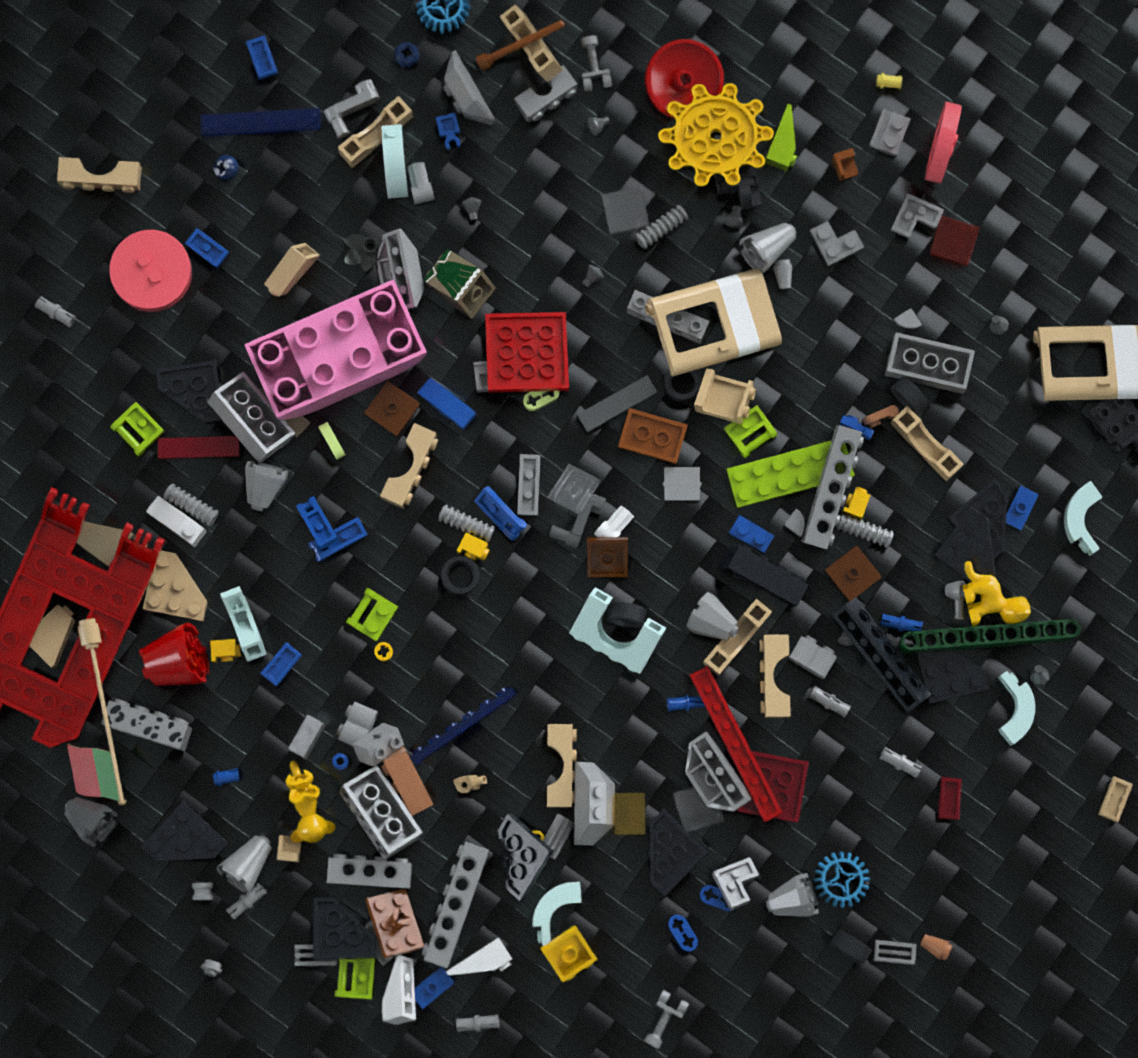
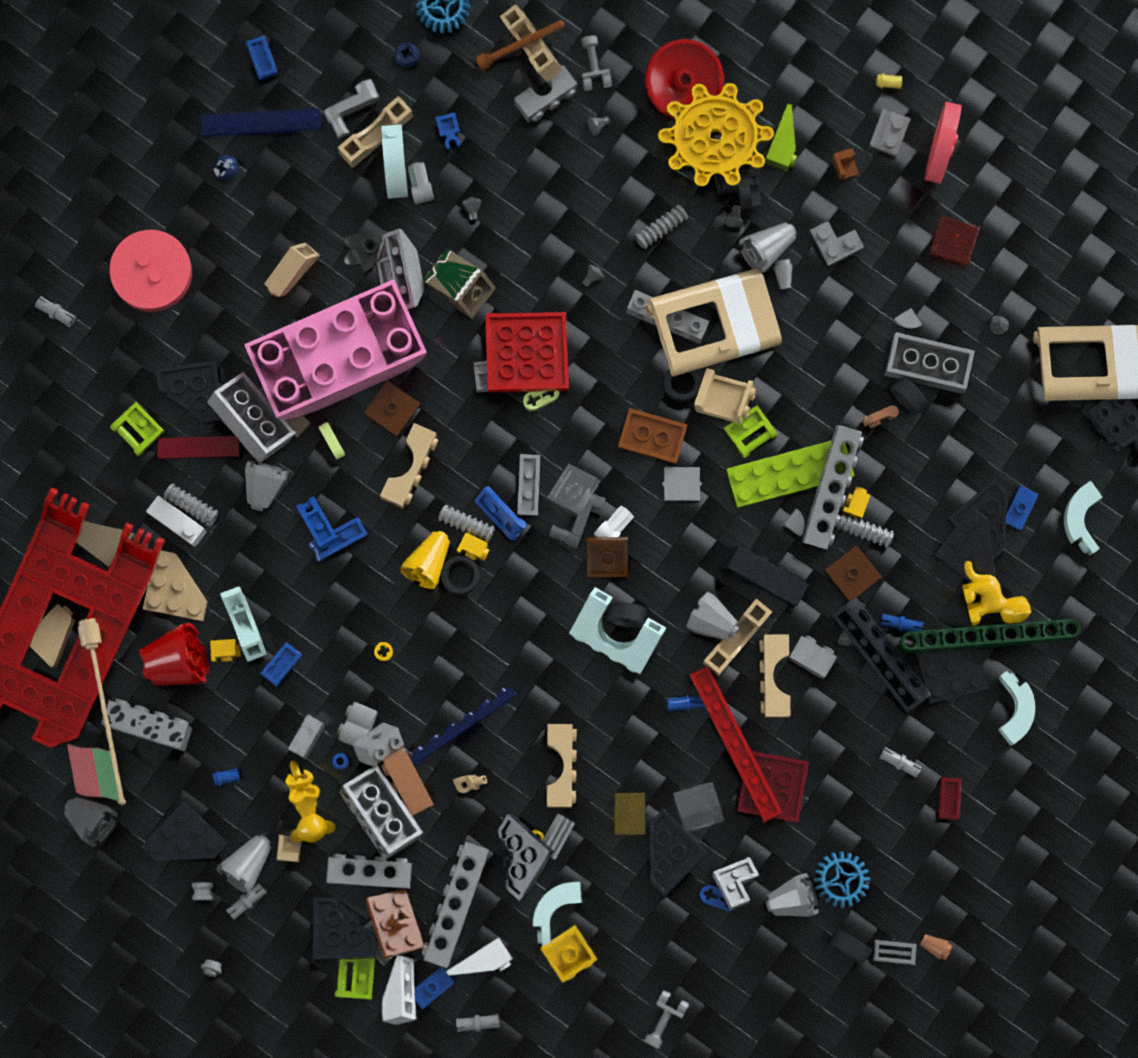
tan arch [57,157,142,193] -> none
blue plate [185,228,229,269] -> none
light grey tile [295,945,337,966] -> none
lime plate [346,588,398,642] -> none
blue slope [417,378,476,430] -> none
light grey wedge [443,50,495,125] -> none
light grey wedge [574,762,615,845] -> none
dark grey tile [577,375,657,433] -> none
clear tile [602,187,649,235] -> none
blue beam [668,915,698,951] -> none
light grey wedge [685,732,751,811] -> none
blue plate [729,515,774,554] -> none
light grey pin [809,686,851,717] -> none
blue plate [839,415,874,440] -> none
tan arch [890,406,964,482] -> none
light grey plate [891,194,944,239] -> none
light grey bar [945,581,966,619] -> none
dark grey rock [1030,665,1049,685] -> none
tan plate [1098,776,1133,823] -> none
none -> yellow cone [400,531,450,589]

